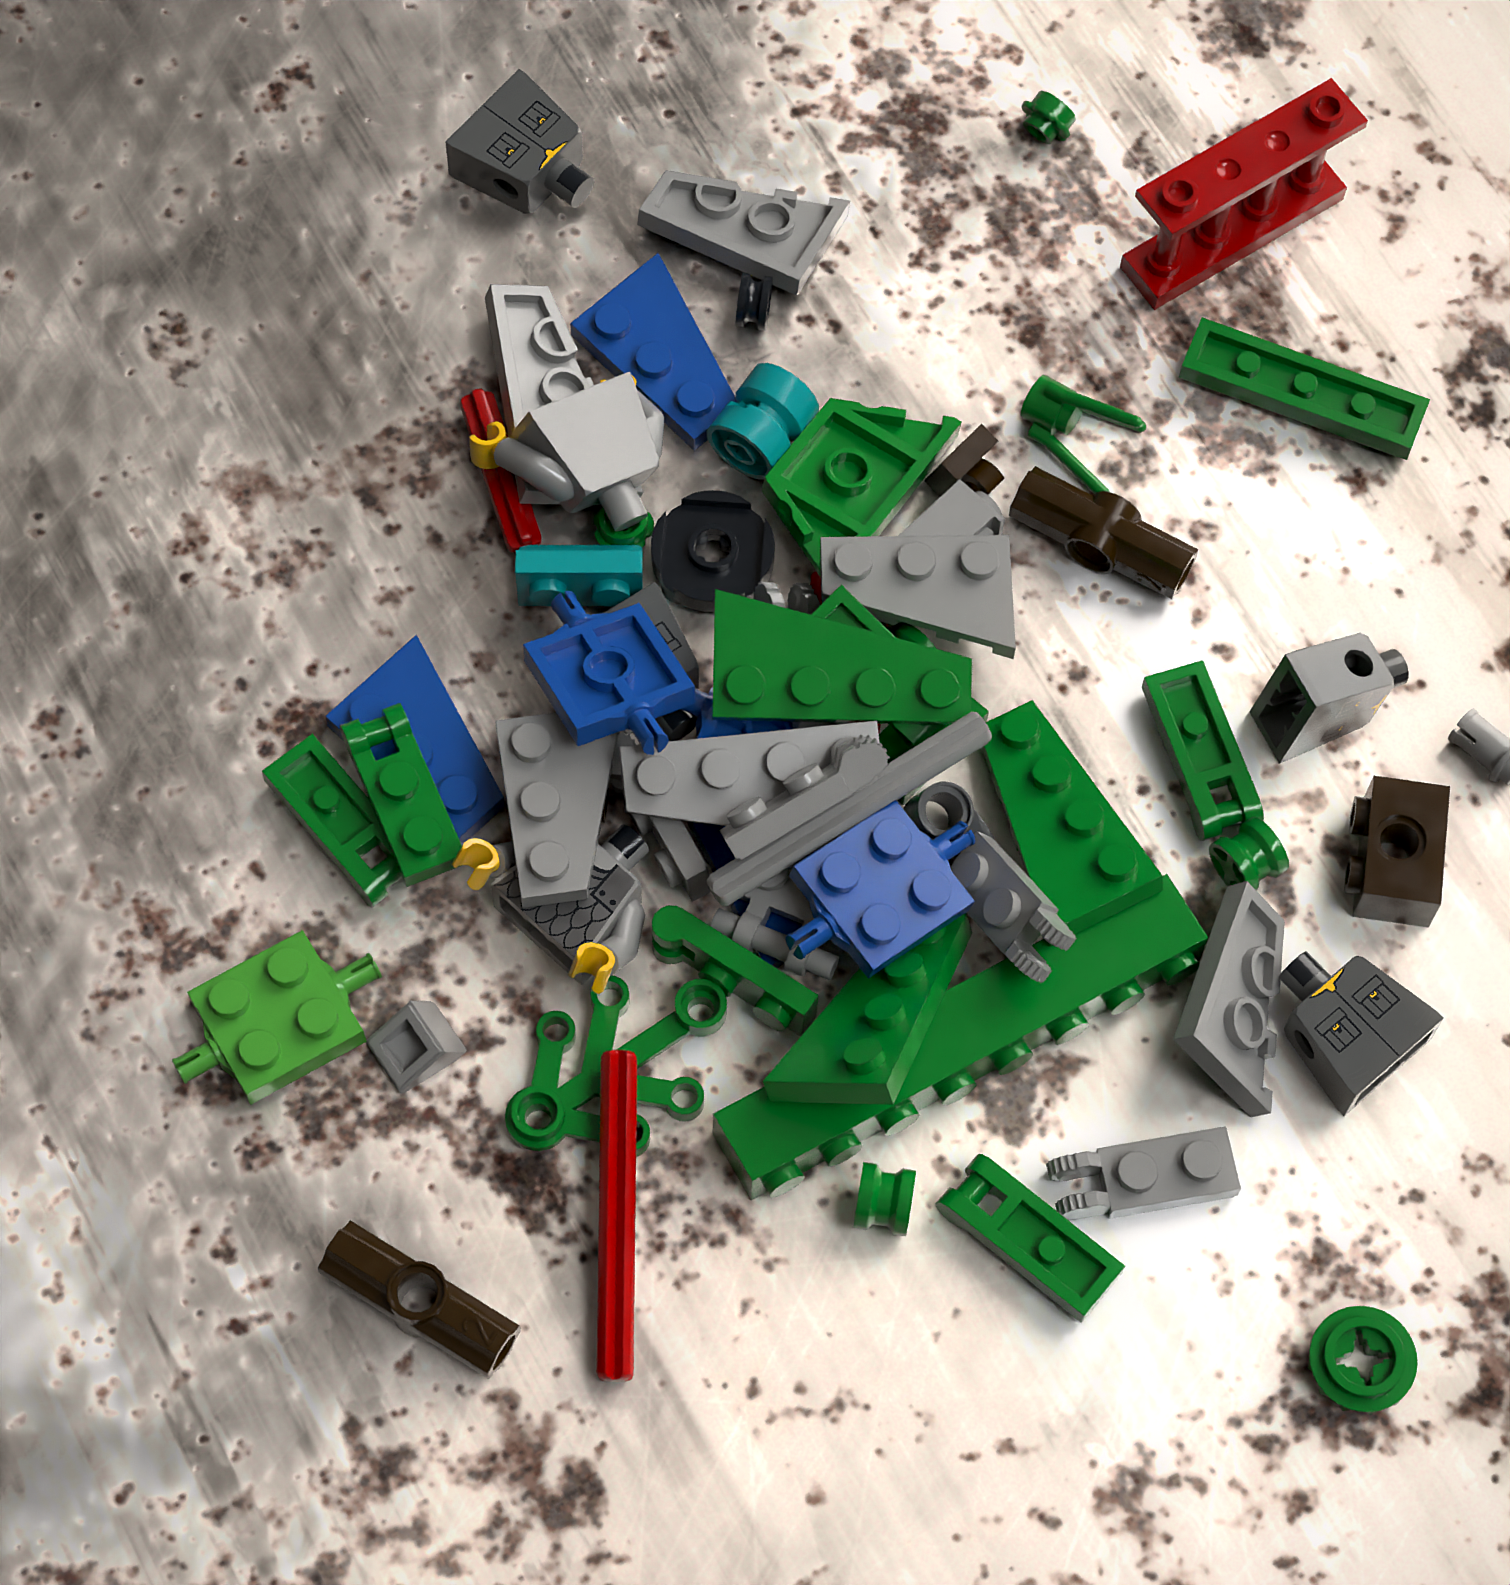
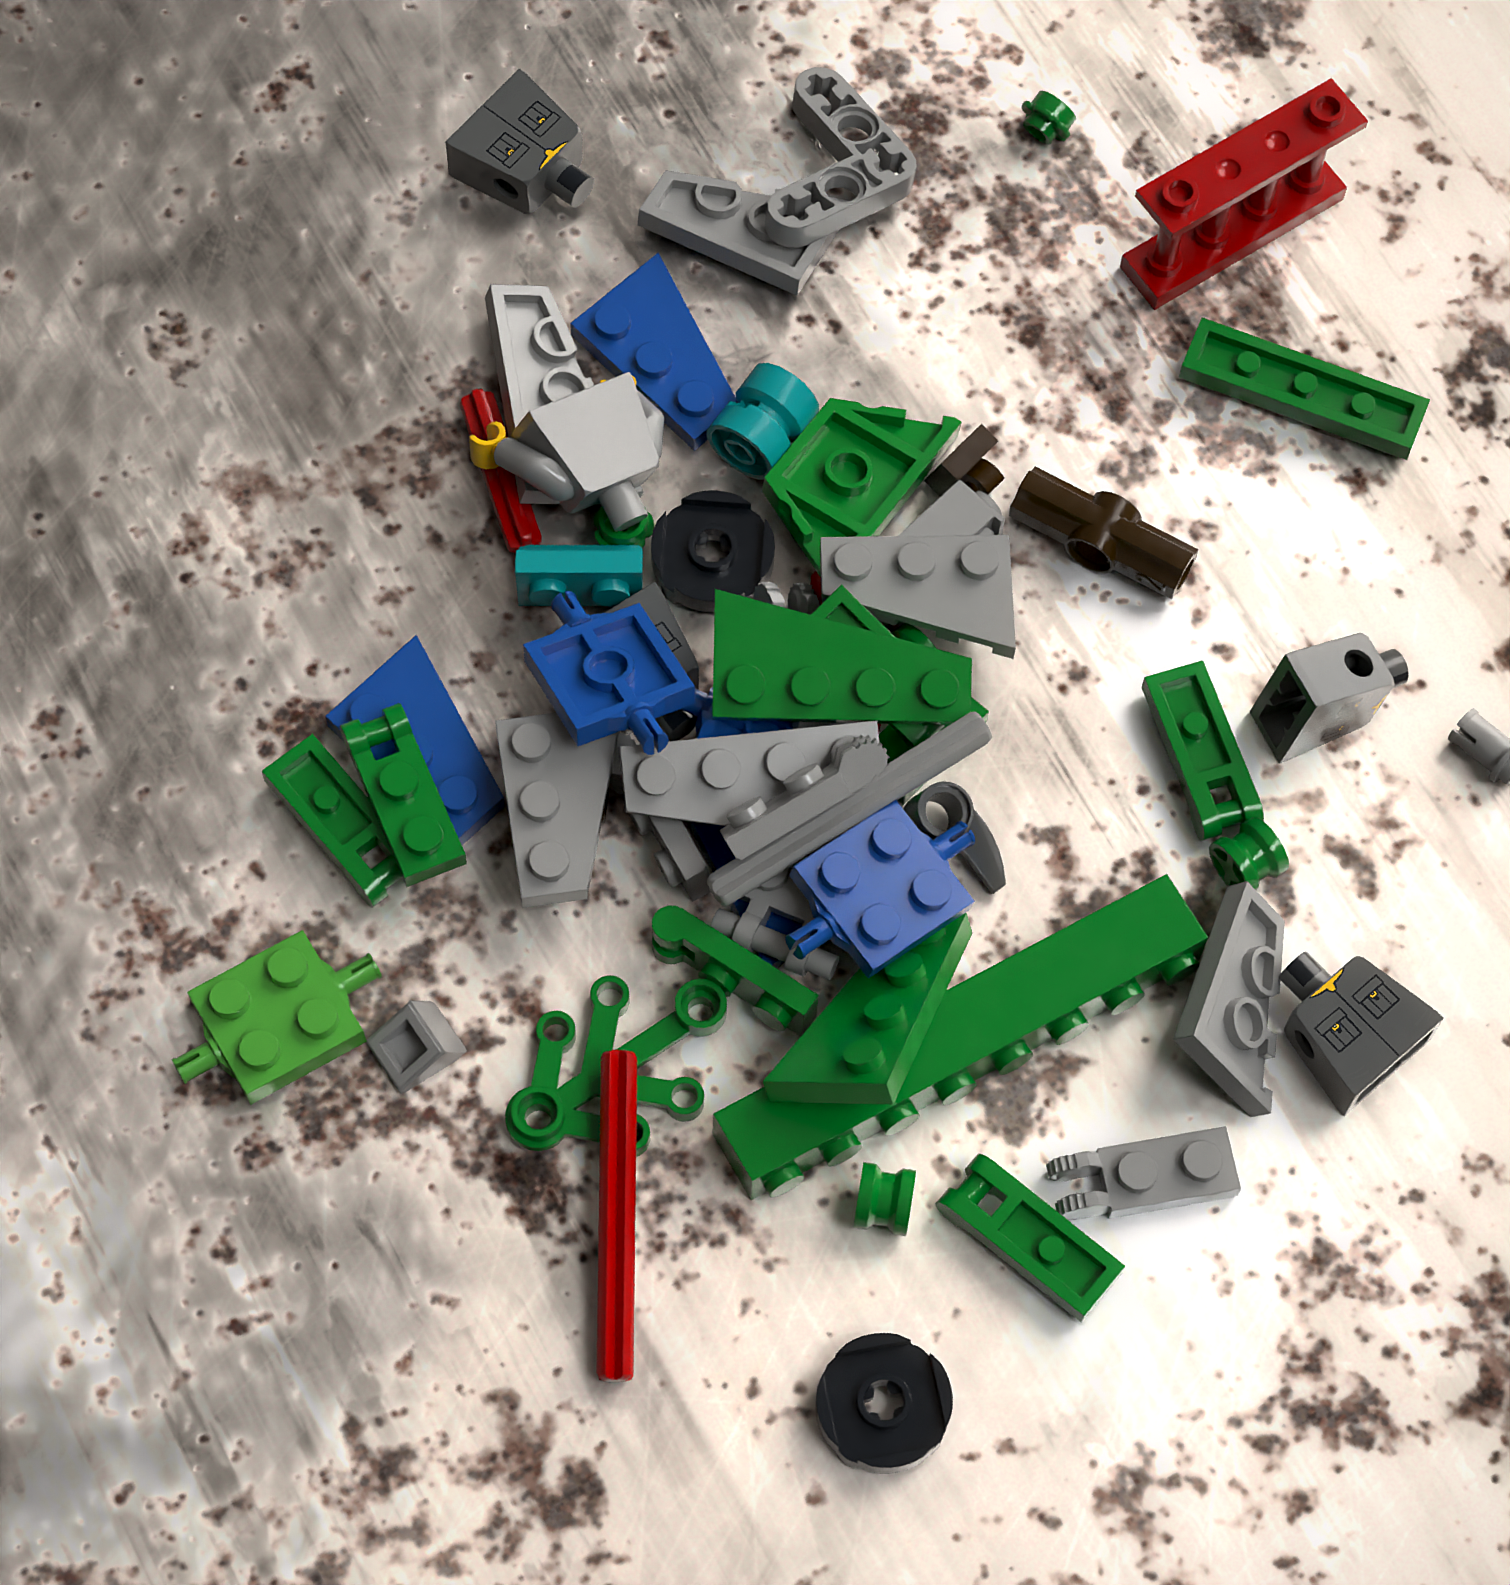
dark brown piece [318,1220,521,1379] -> none
torso [452,824,649,994] -> none
black bush [735,273,773,331] -> none
light grey hinge [950,831,1077,983] -> none
green wing [981,700,1163,946] -> none
green plant [1020,375,1146,495] -> none
green gear [1308,1306,1418,1415] -> none
dark brown brick [1344,775,1450,928] -> none
none -> light grey beam [765,67,917,248]
none -> black plate [815,1333,953,1474]

